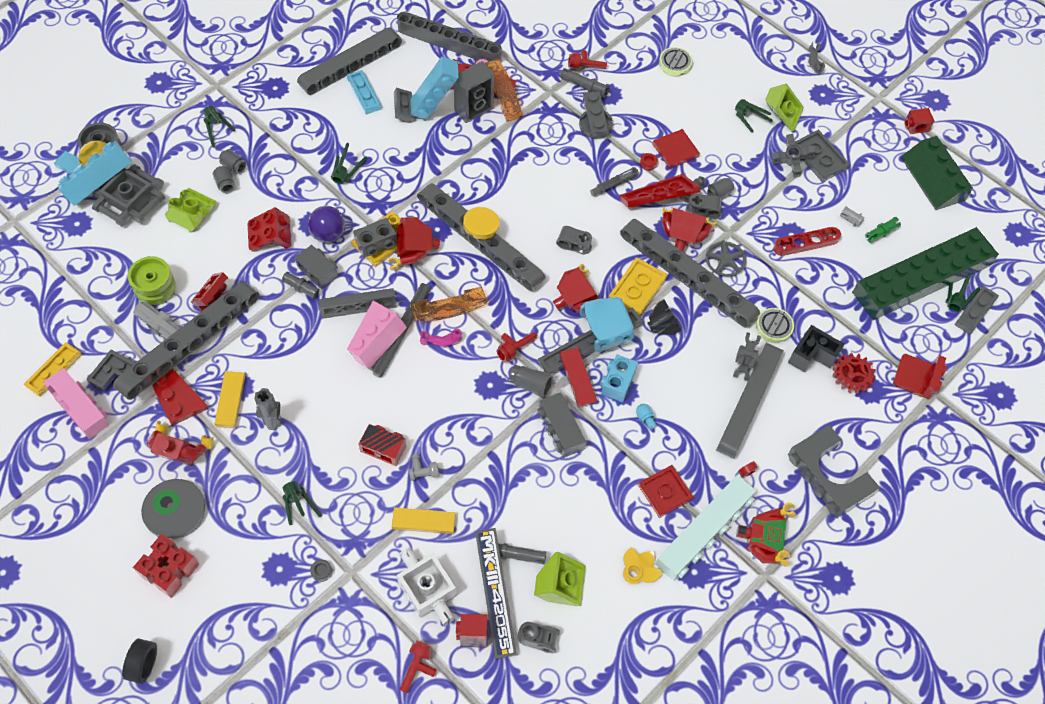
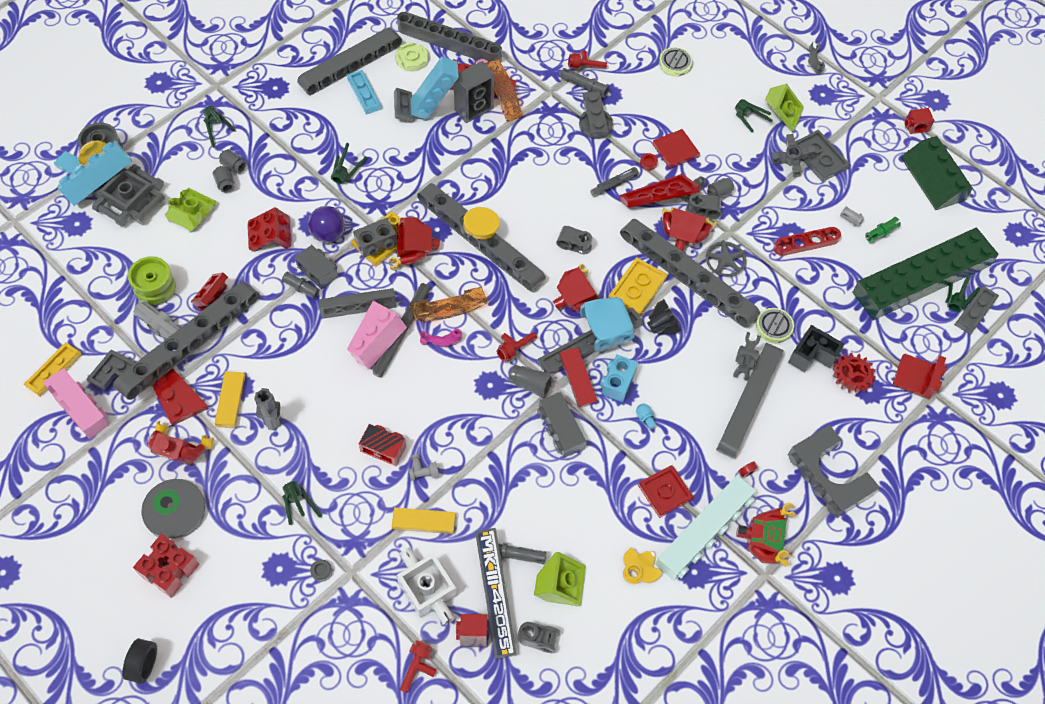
none -> yellowish green tile [395,42,429,71]

